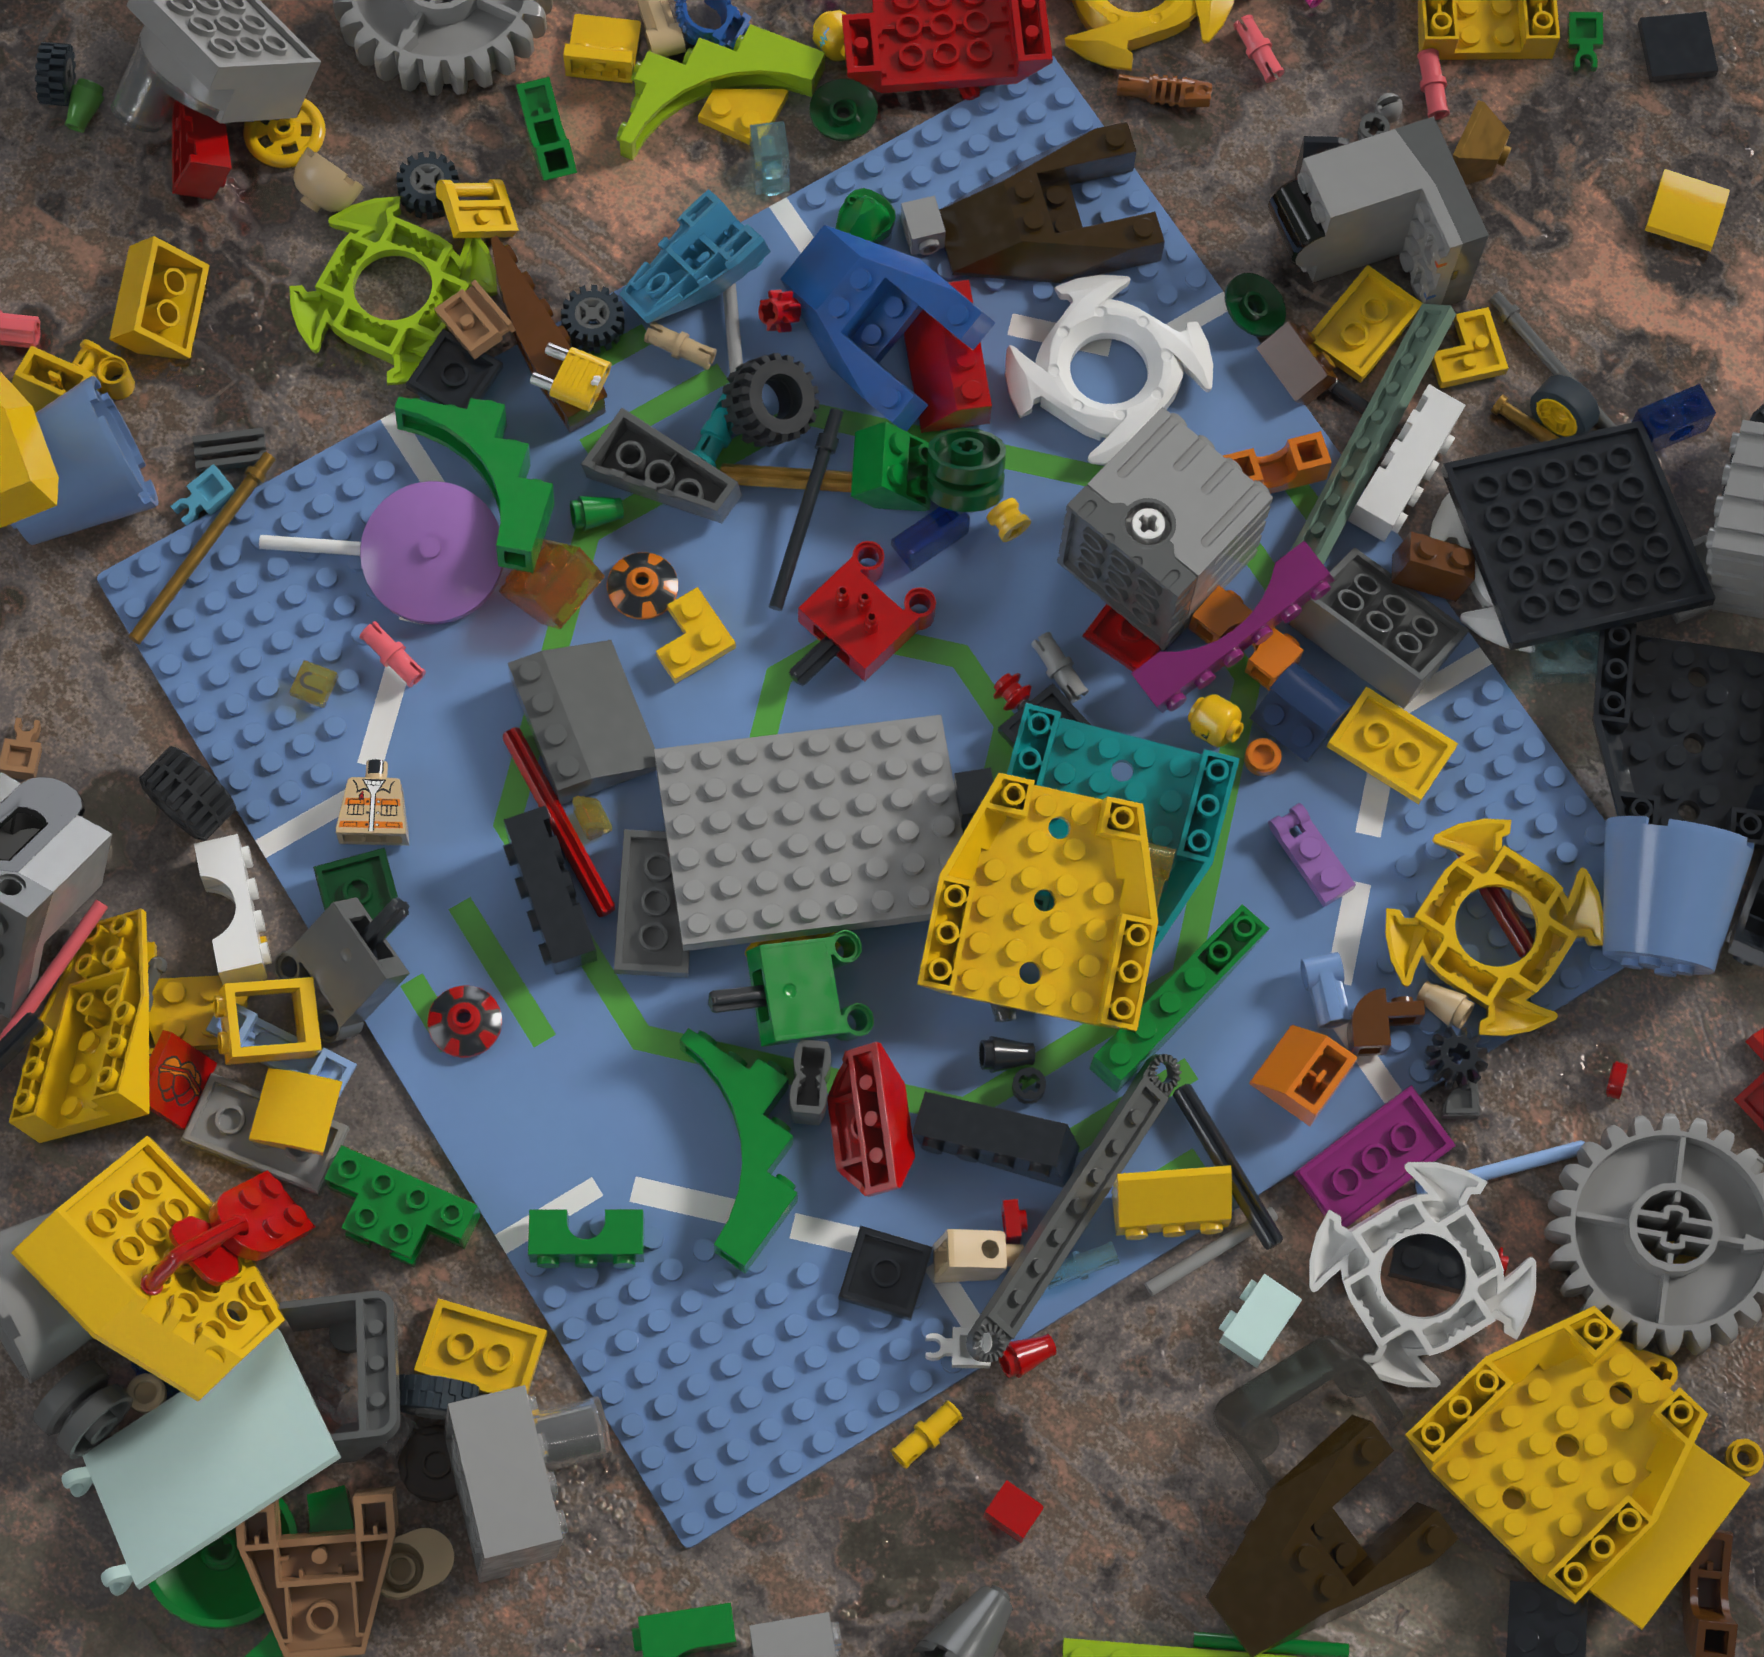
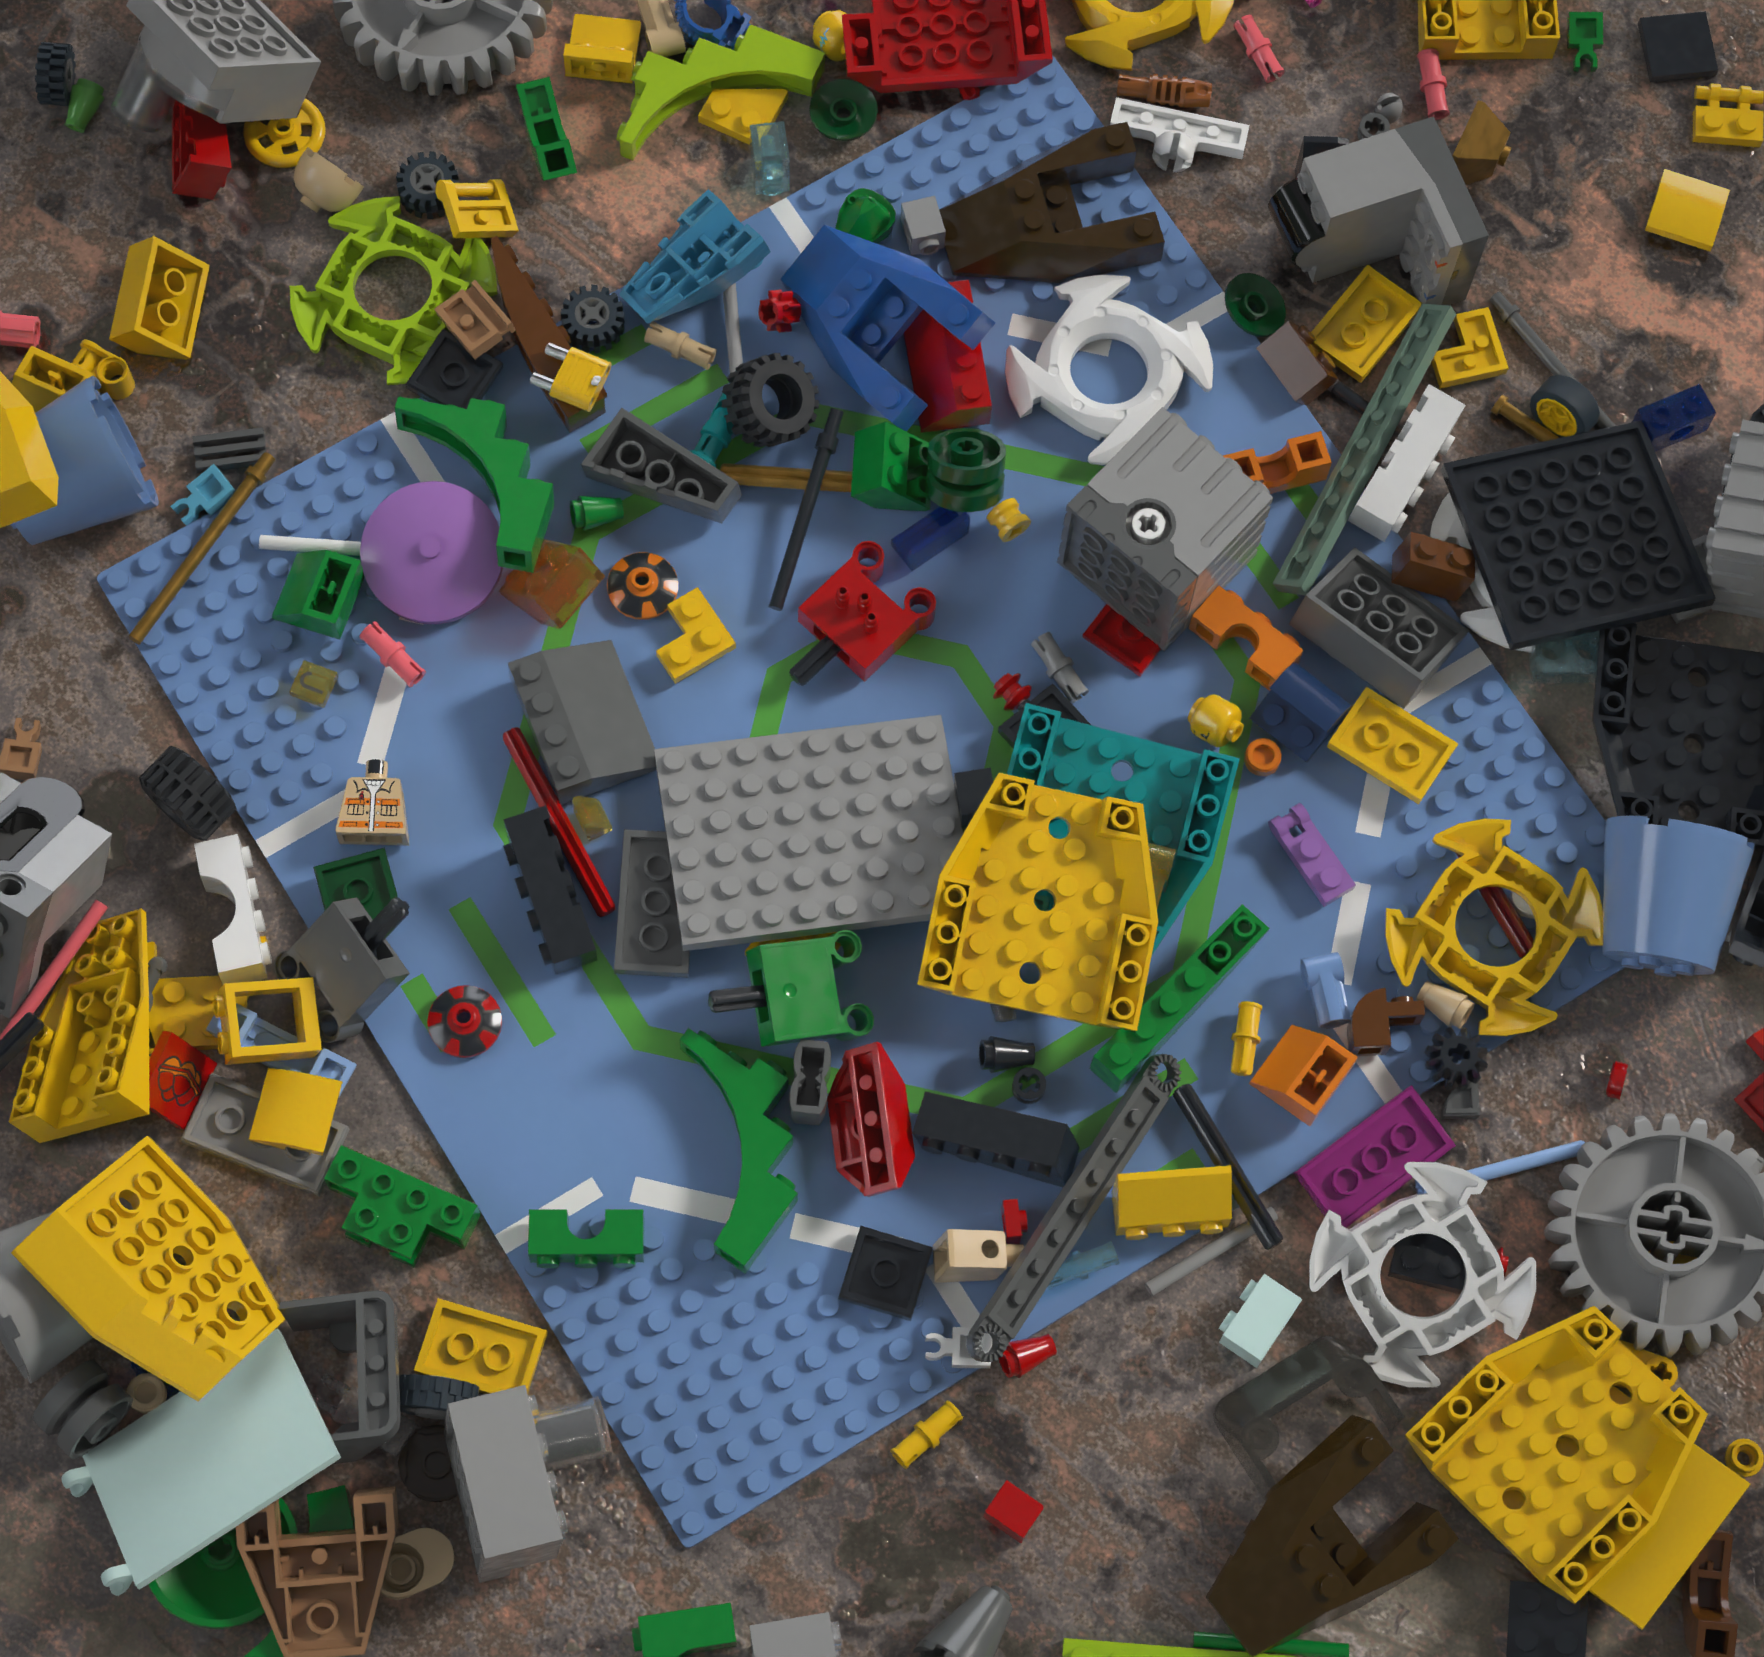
red plate [140,1170,315,1296] -> none
magenta arch [1131,541,1335,713] -> none
none -> green slope [272,550,365,640]
none -> white plate [1110,97,1250,173]
none -> yellow axle [1230,1001,1262,1076]
none -> yellow plate [1693,83,1764,148]

